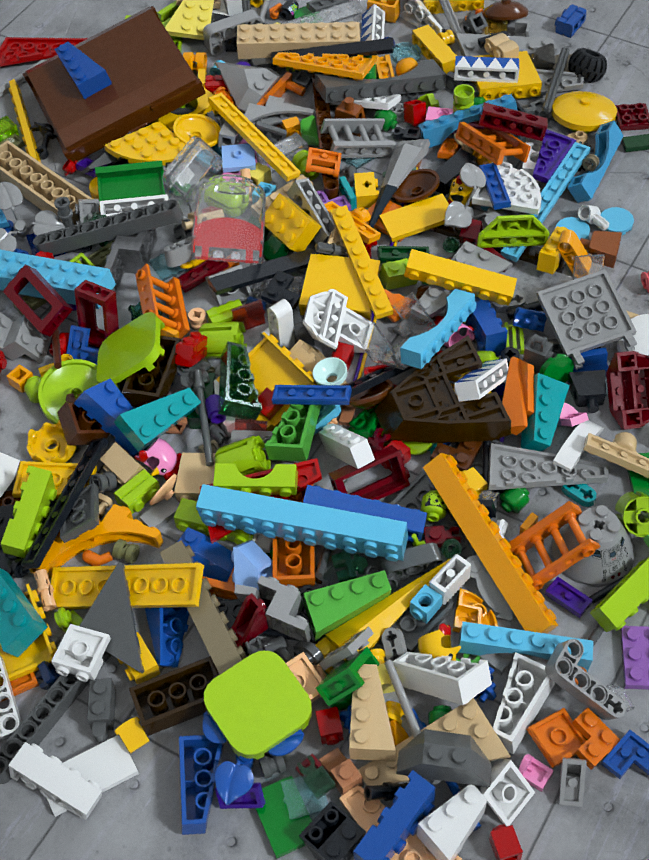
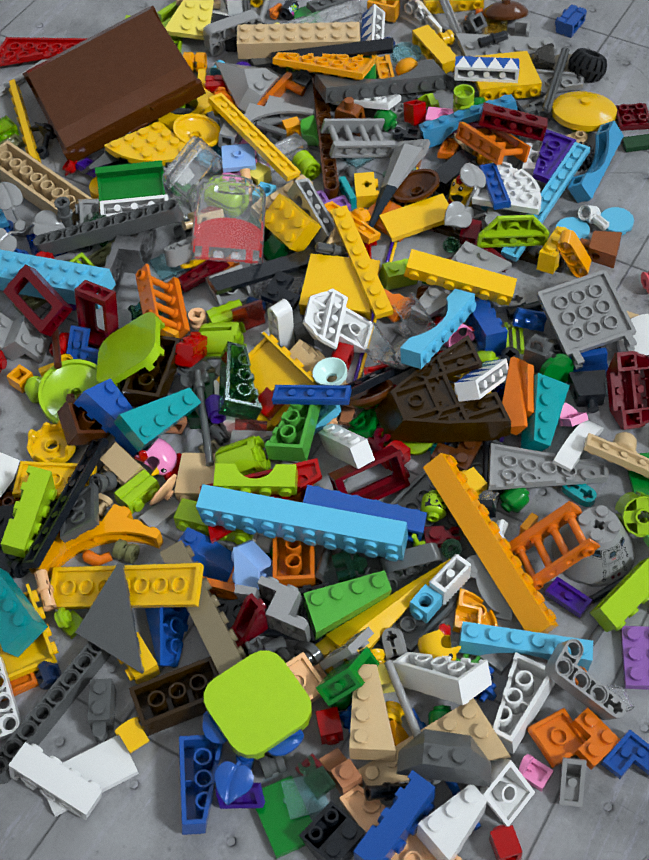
white plate [51,624,111,682] -> none
blue wedge [54,42,112,99] -> none
orange plate [305,147,342,178] -> none
dark green tile [377,246,430,263] -> none
tan brick [485,33,519,58] -> none
clear piece [573,253,605,280] -> none
dark tan bush [582,154,599,171] -> none

